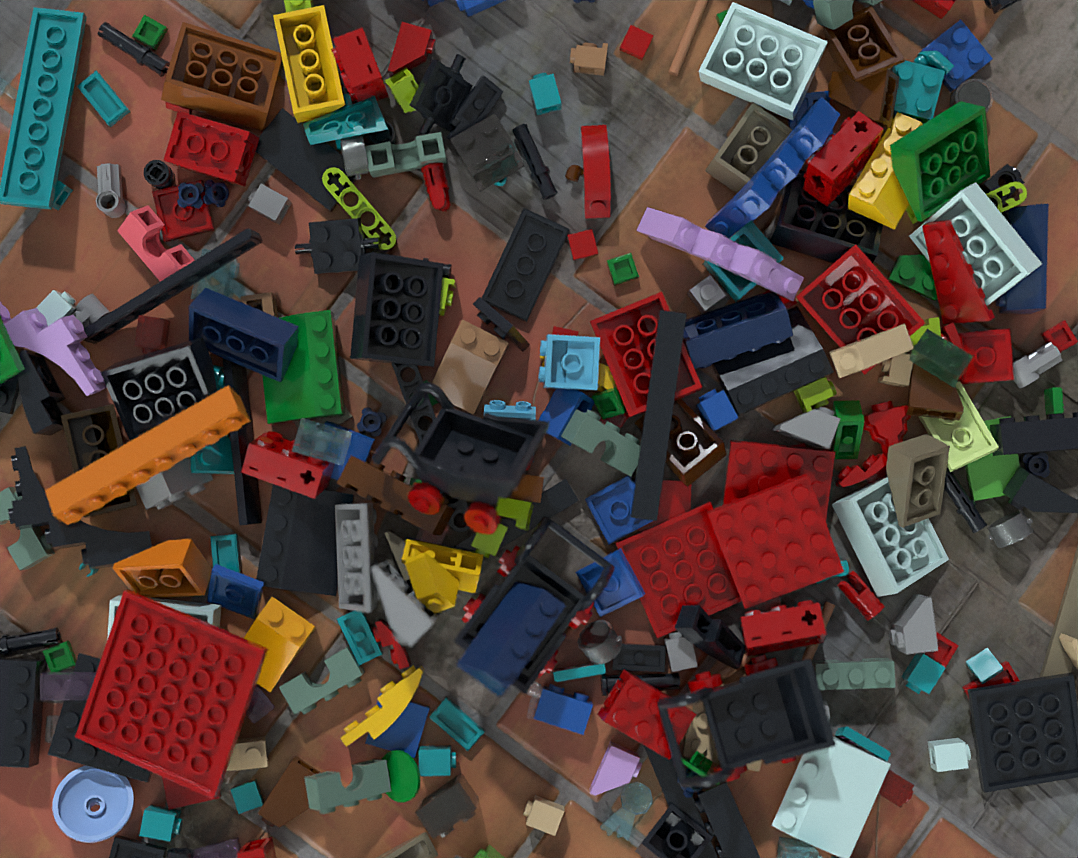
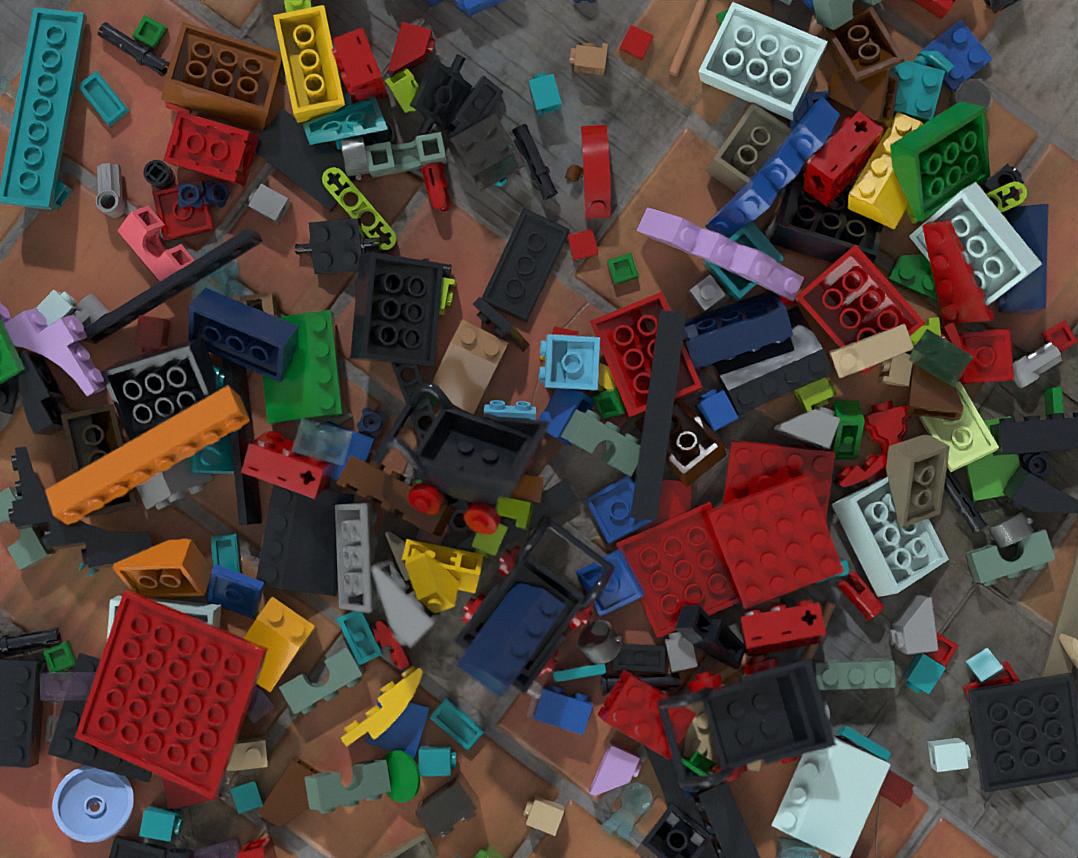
none -> sand green arch [965,529,1056,586]

